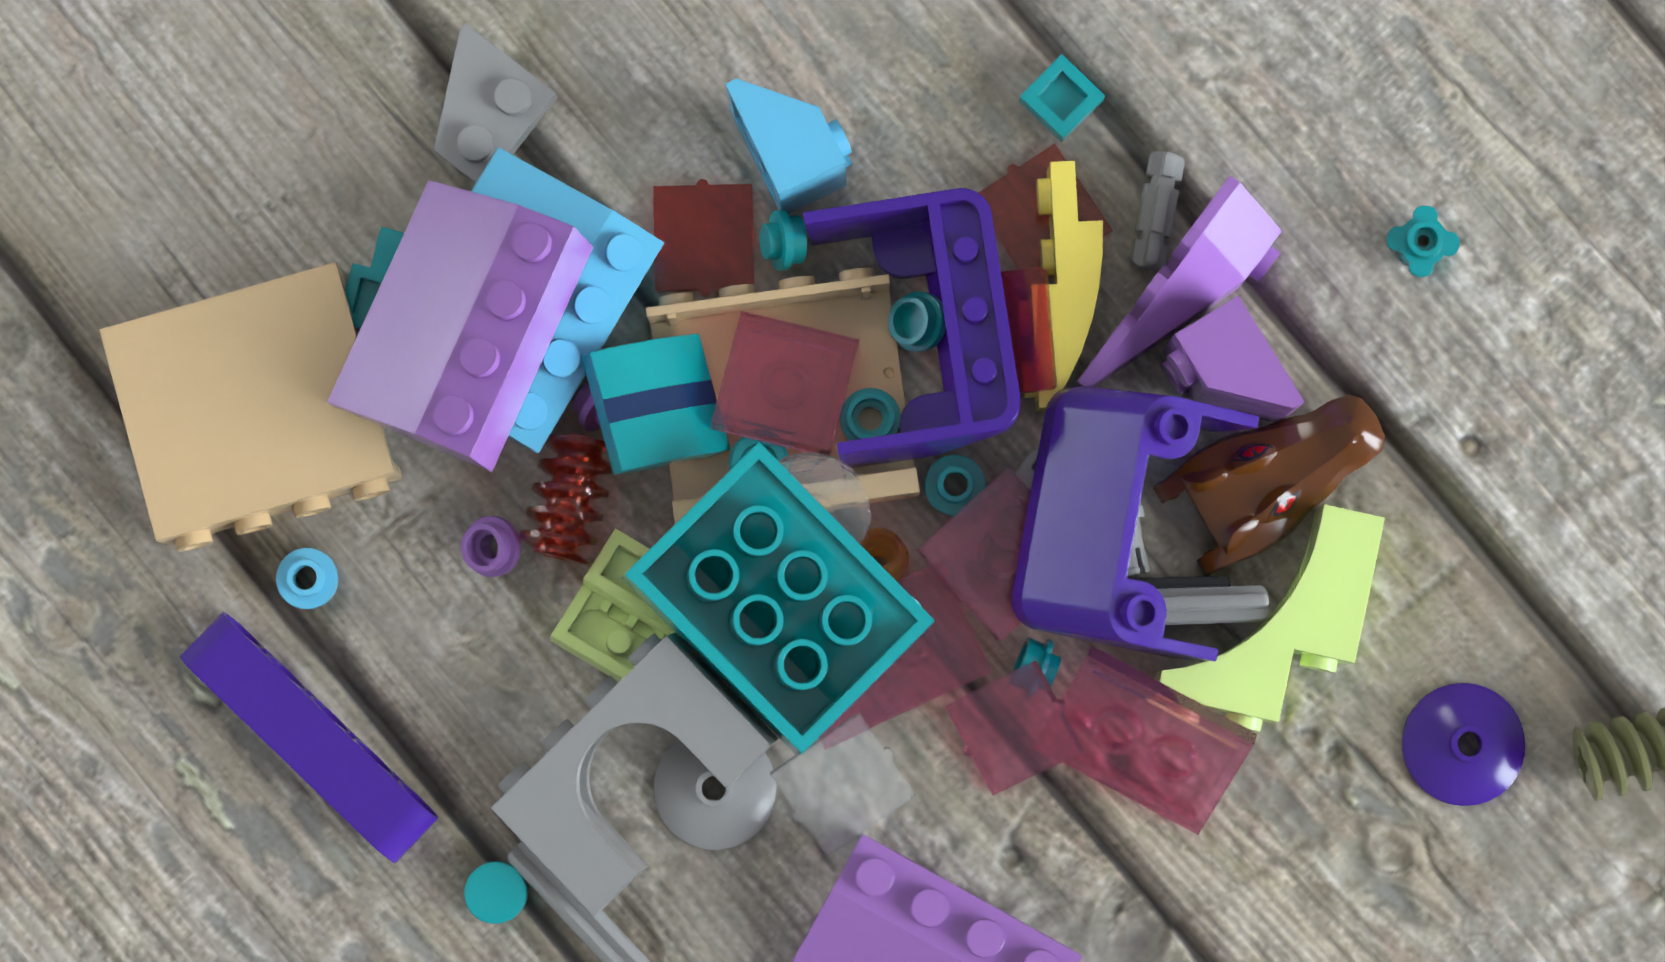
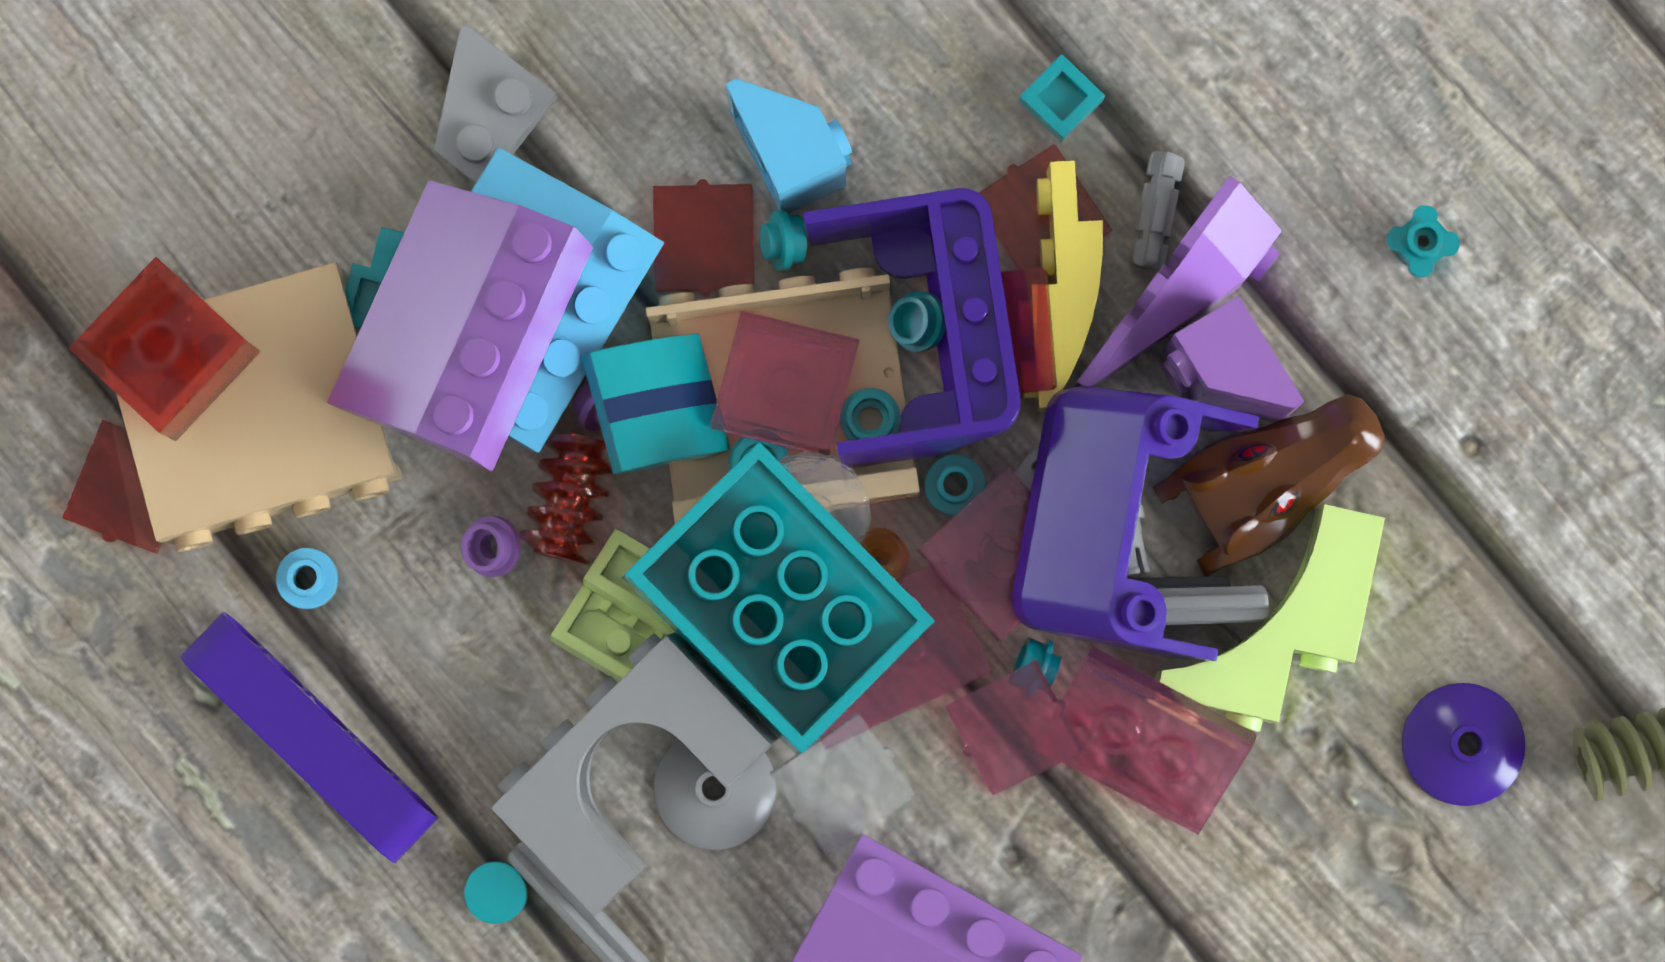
none -> clear red piece [62,420,162,554]
none -> clear red brick [69,257,261,441]

